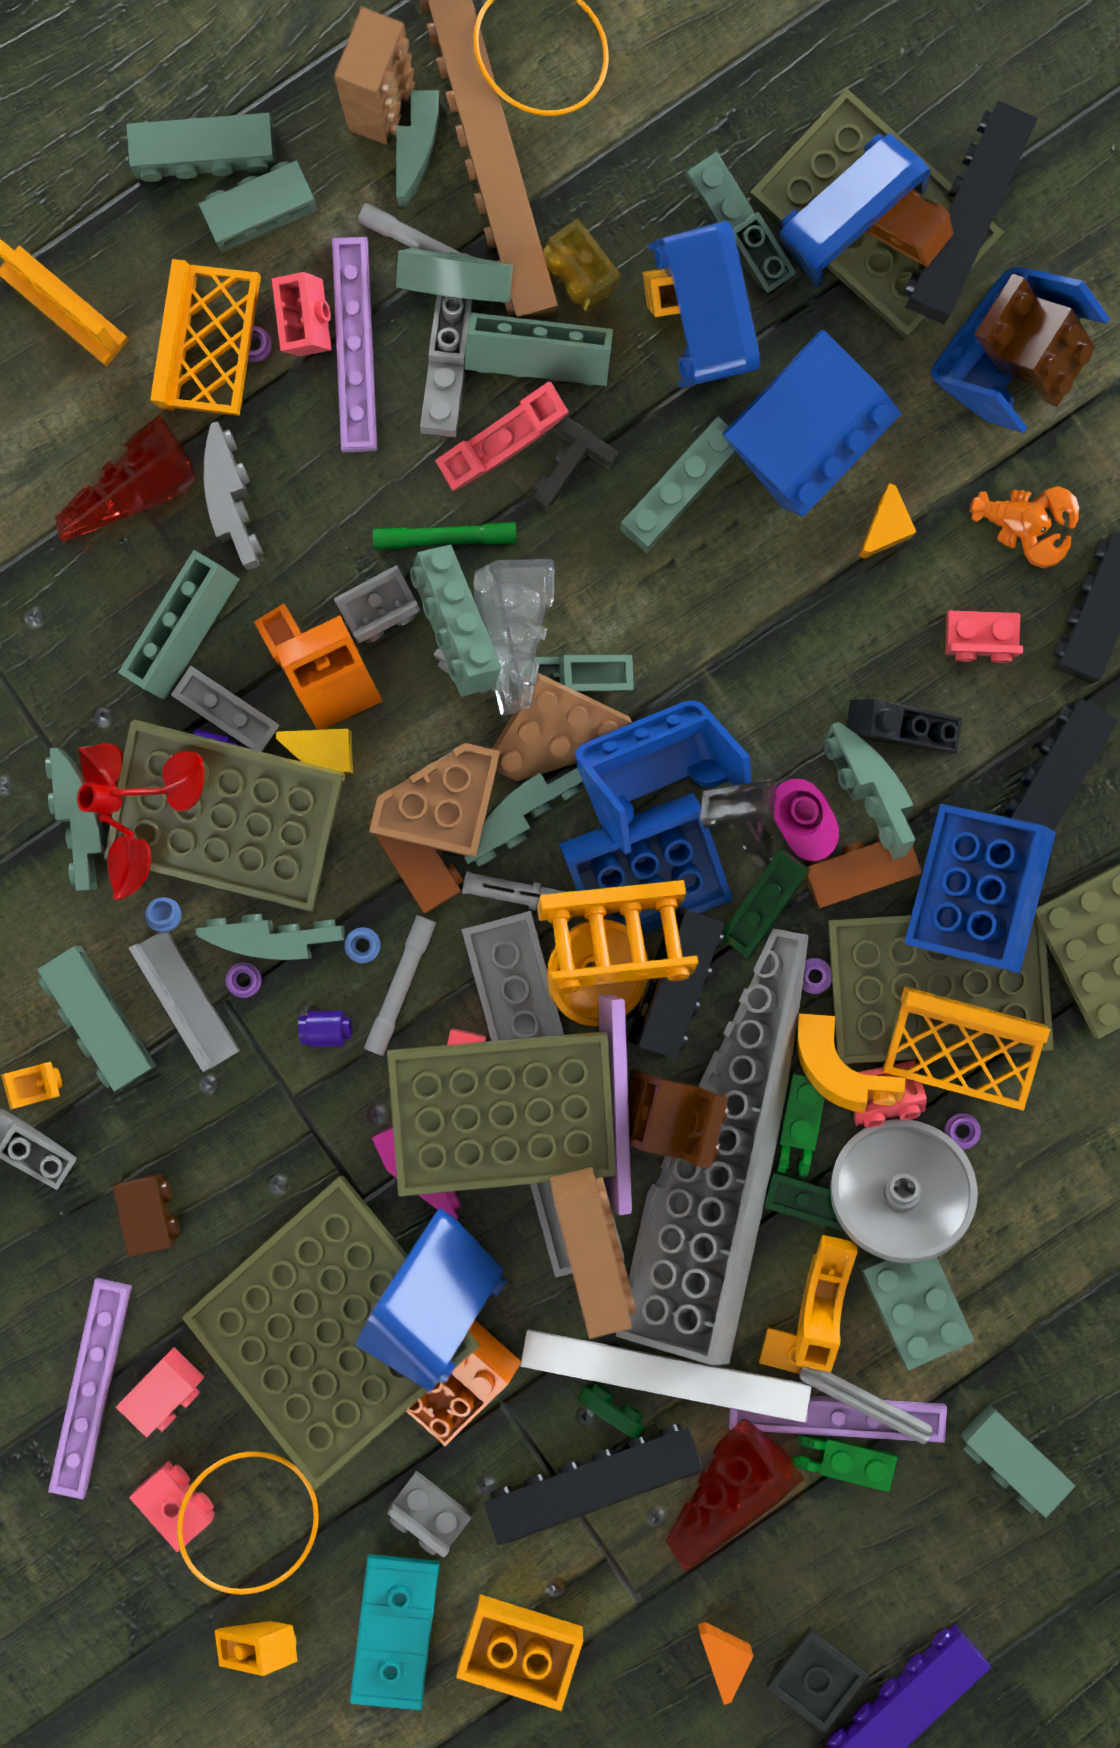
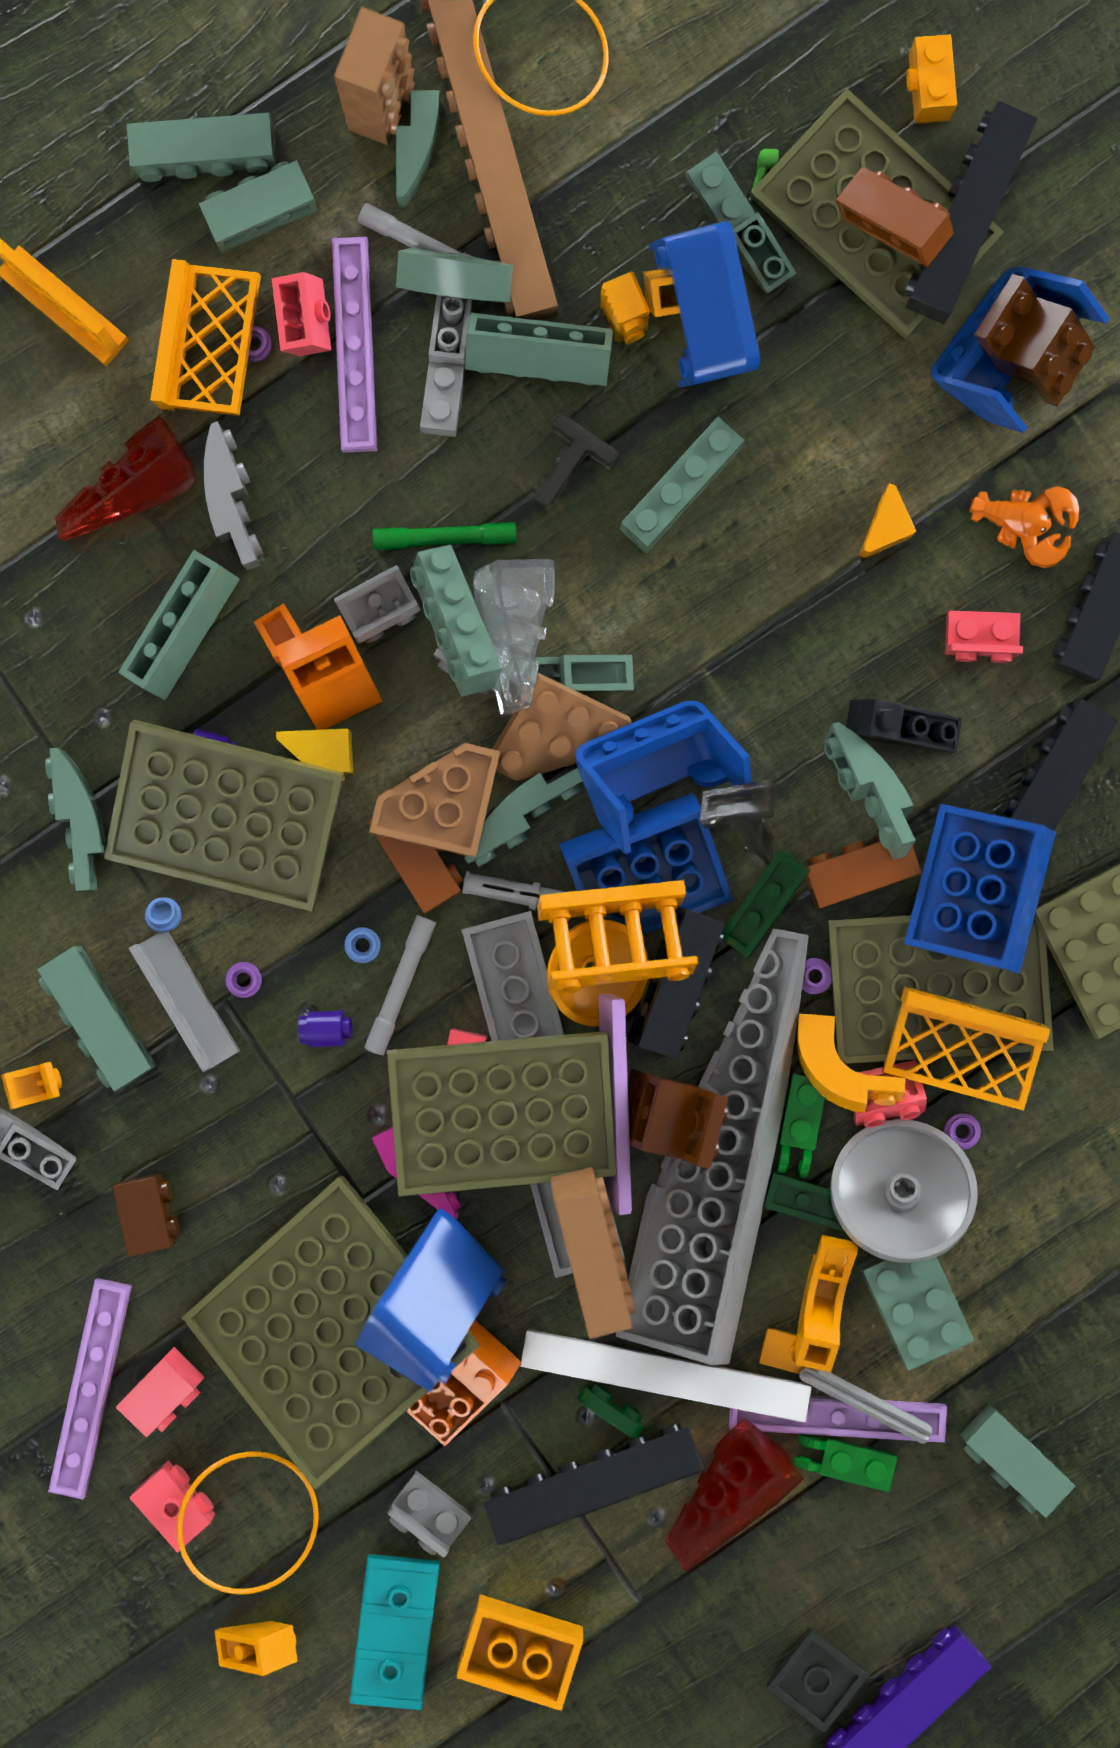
red plant [77,743,204,900] -> none
light grey plate [171,665,281,752] -> none
sand green slope [196,914,346,960] -> none
coral slope [435,381,569,491] -> none
clear yellow brick [543,218,622,311] -> none
orange slope [698,1622,753,1705] -> none
blue slope [722,330,902,517] -> none
dark pink piece [770,779,839,861] -> none
blue windscreen [779,134,930,288] -> none
none -> light orange brick [600,272,650,344]
none -> bright green hand [751,149,779,191]
none -> light orange brick [907,34,957,124]

